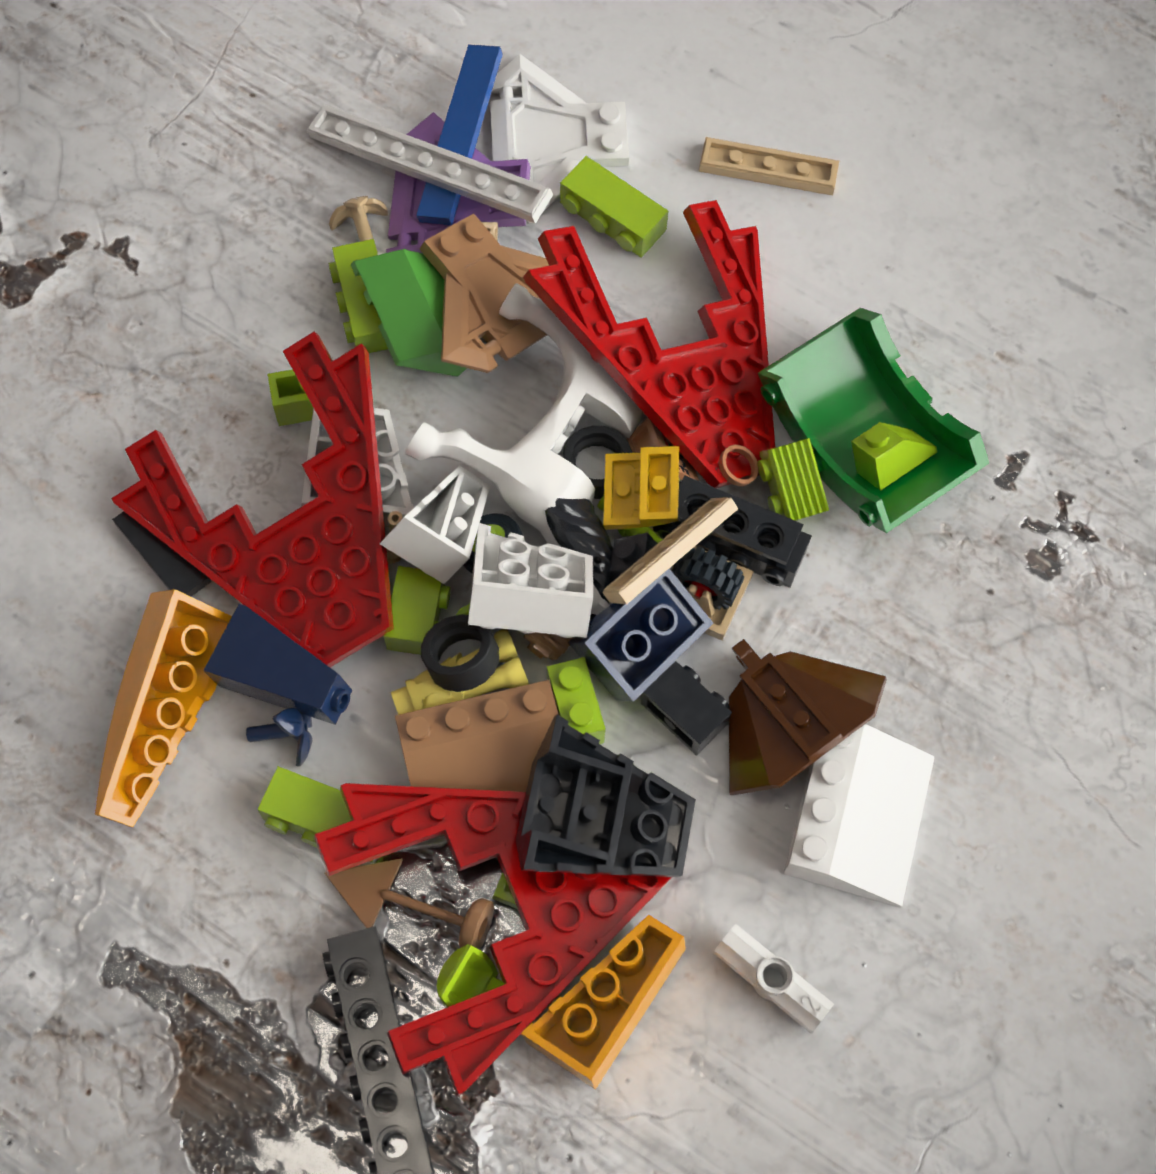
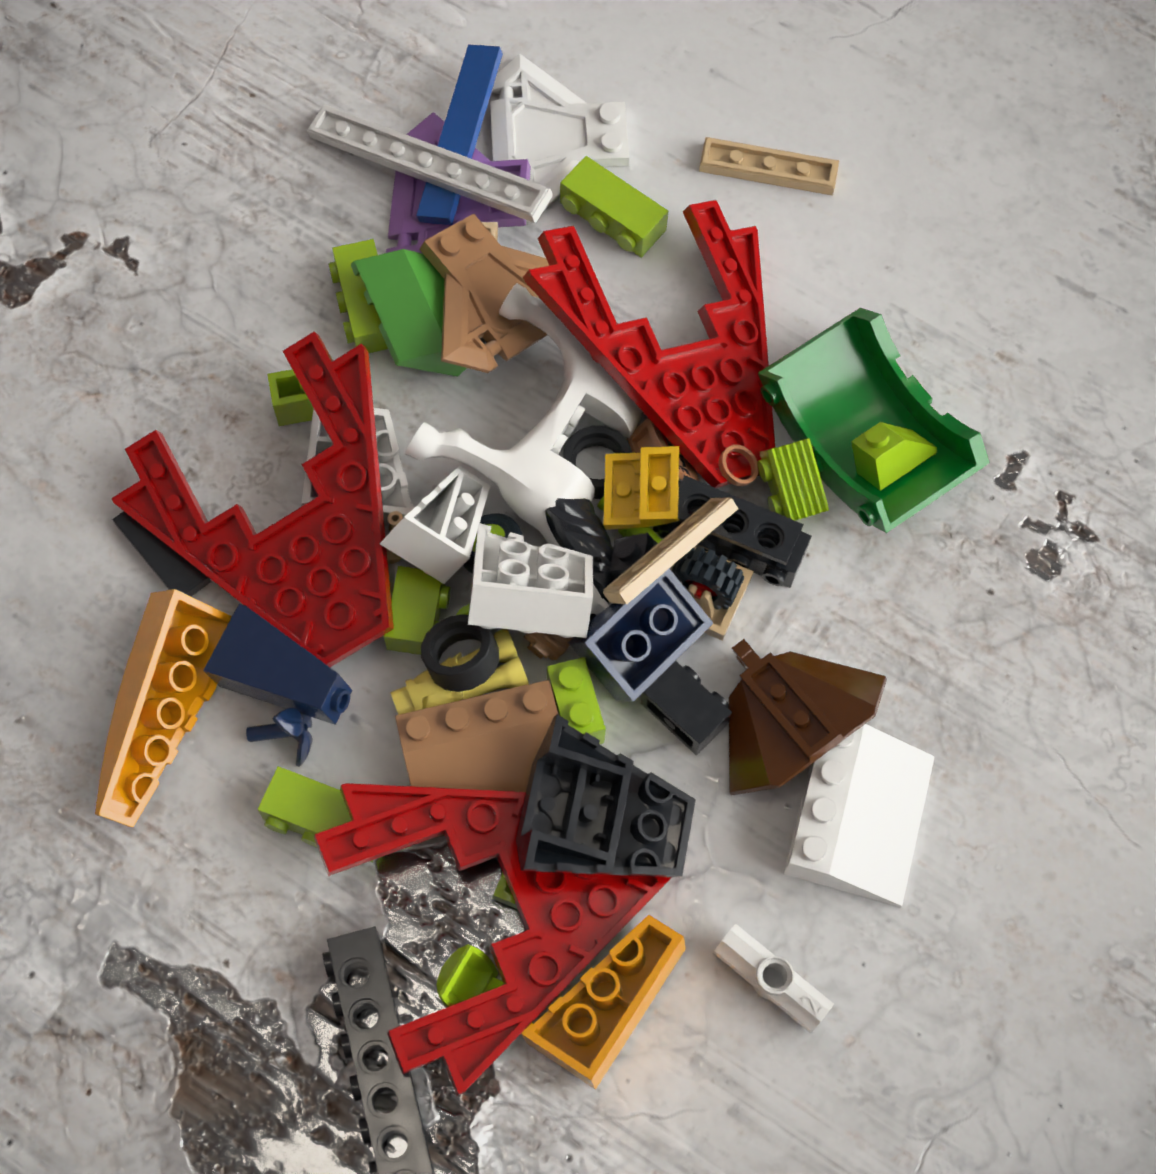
medium nougat piece [324,859,494,950] -> none
tan plant [329,196,388,252] -> none

